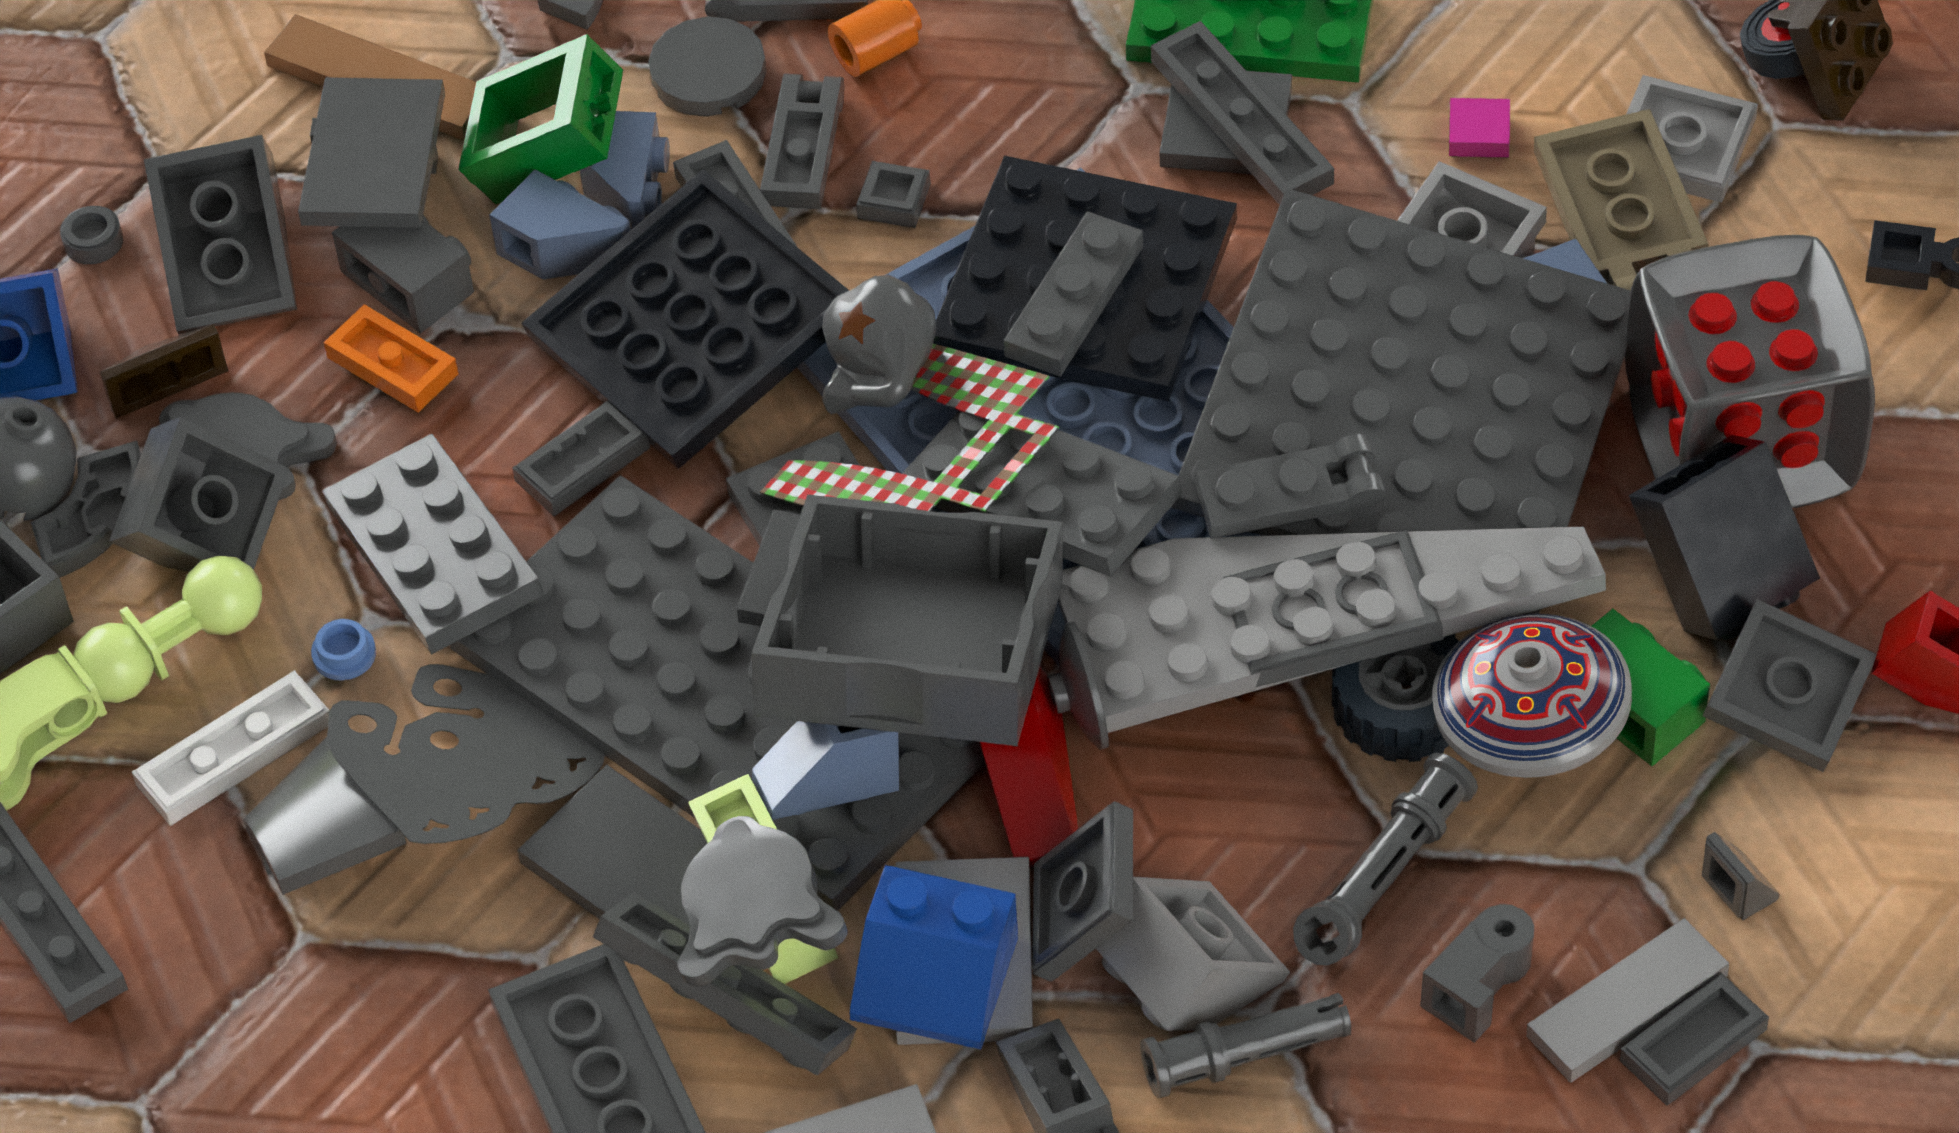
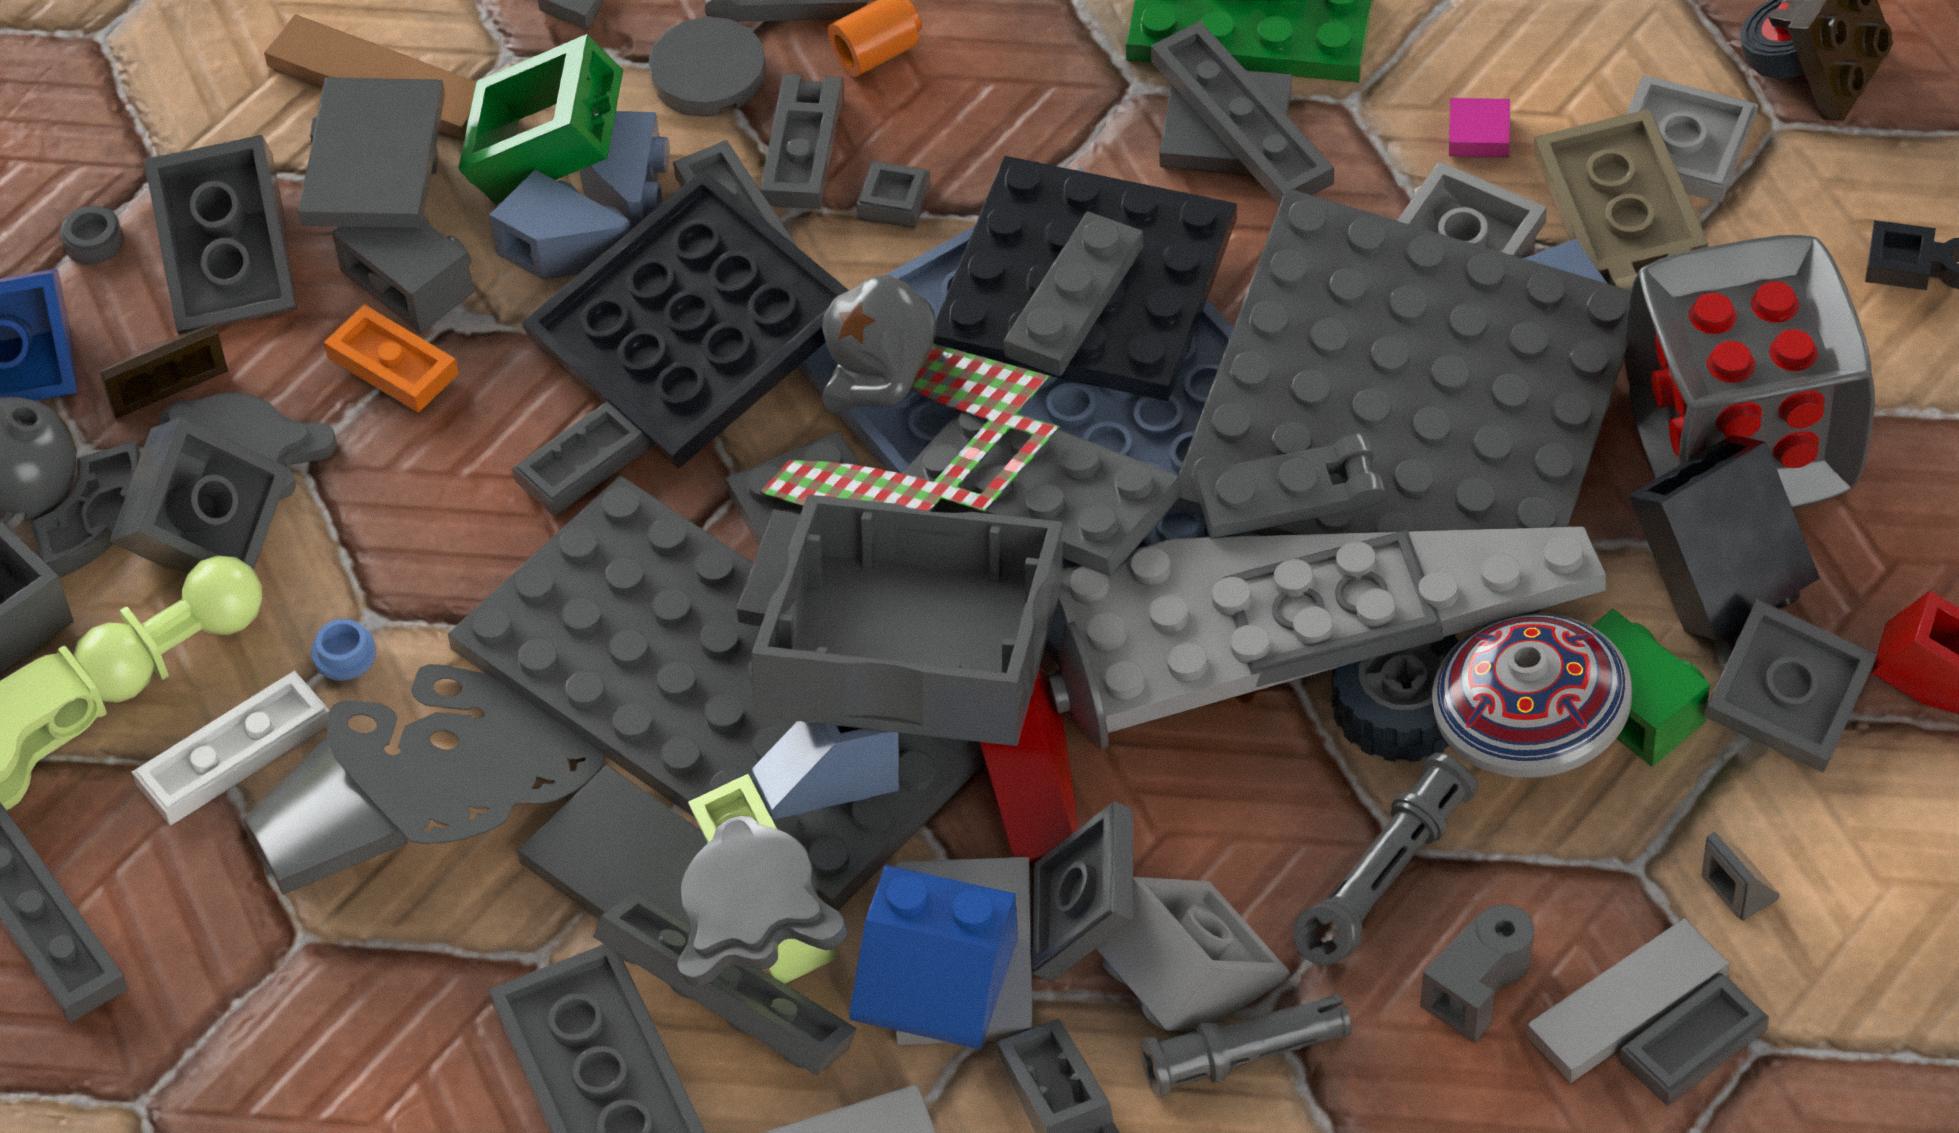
plate [322,434,544,655] -> none

